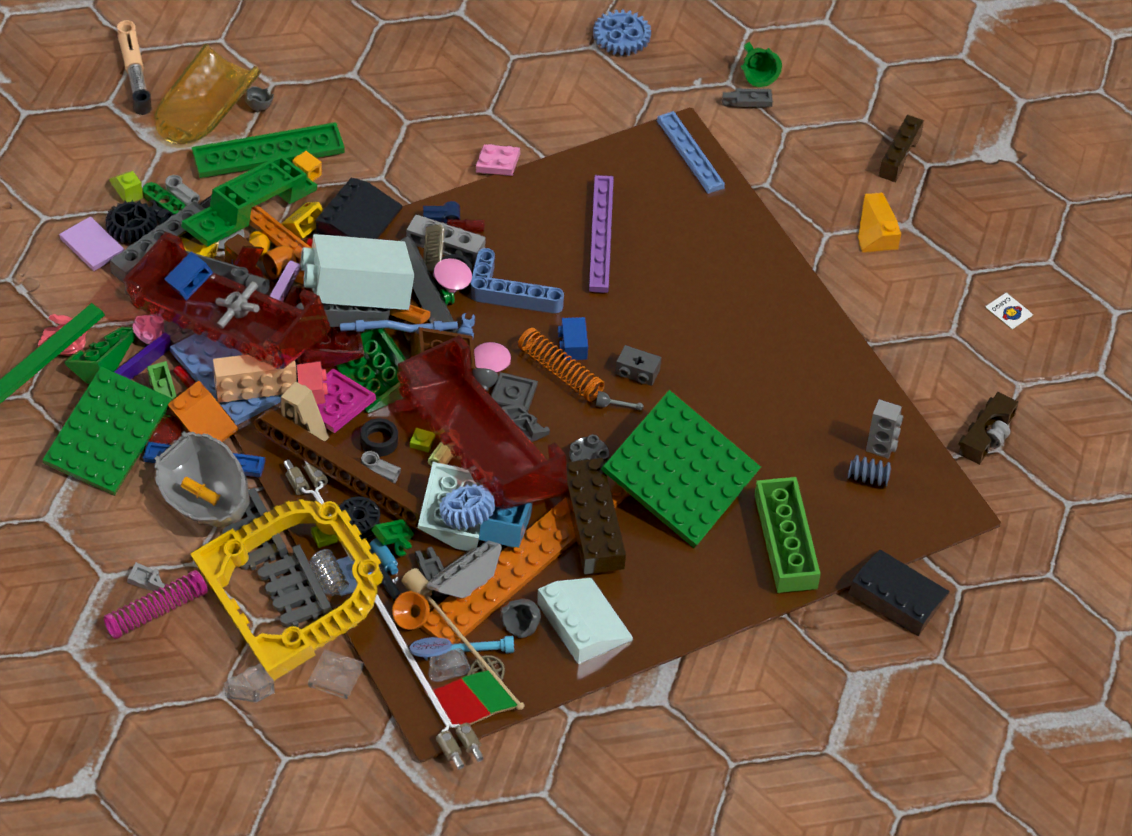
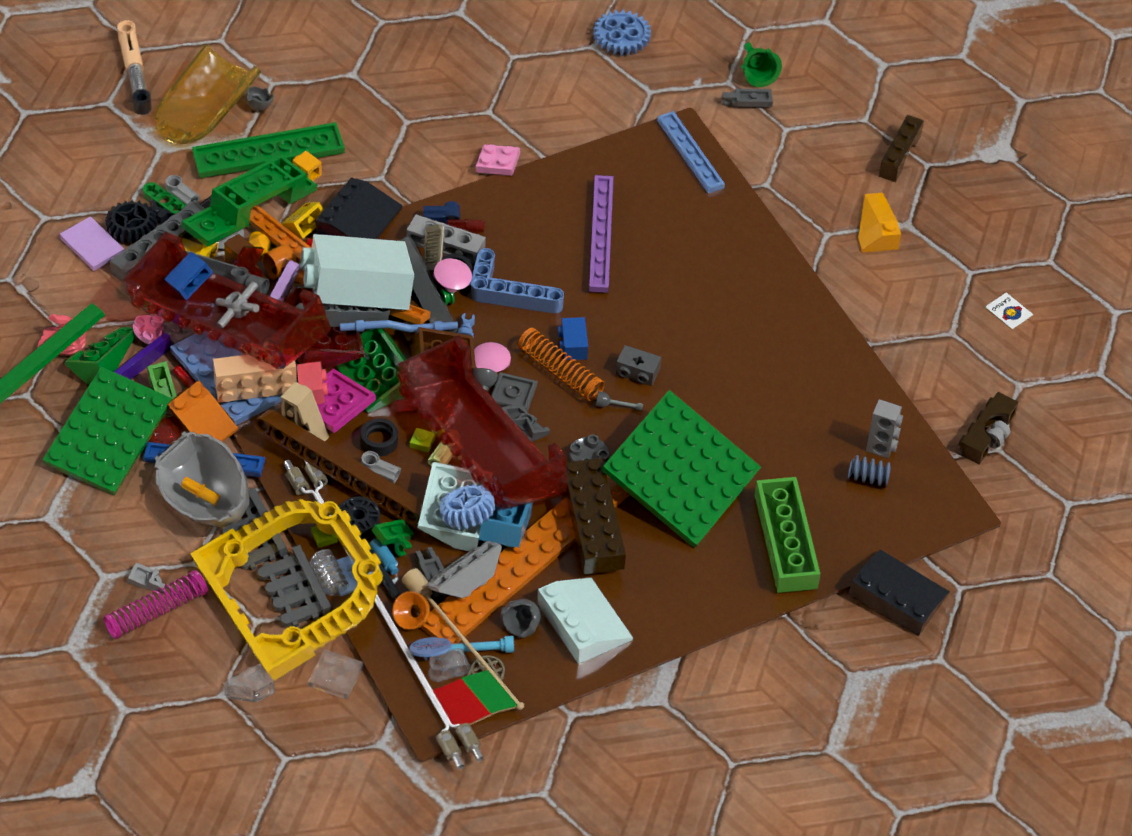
lime slope [109,171,143,202] -> none

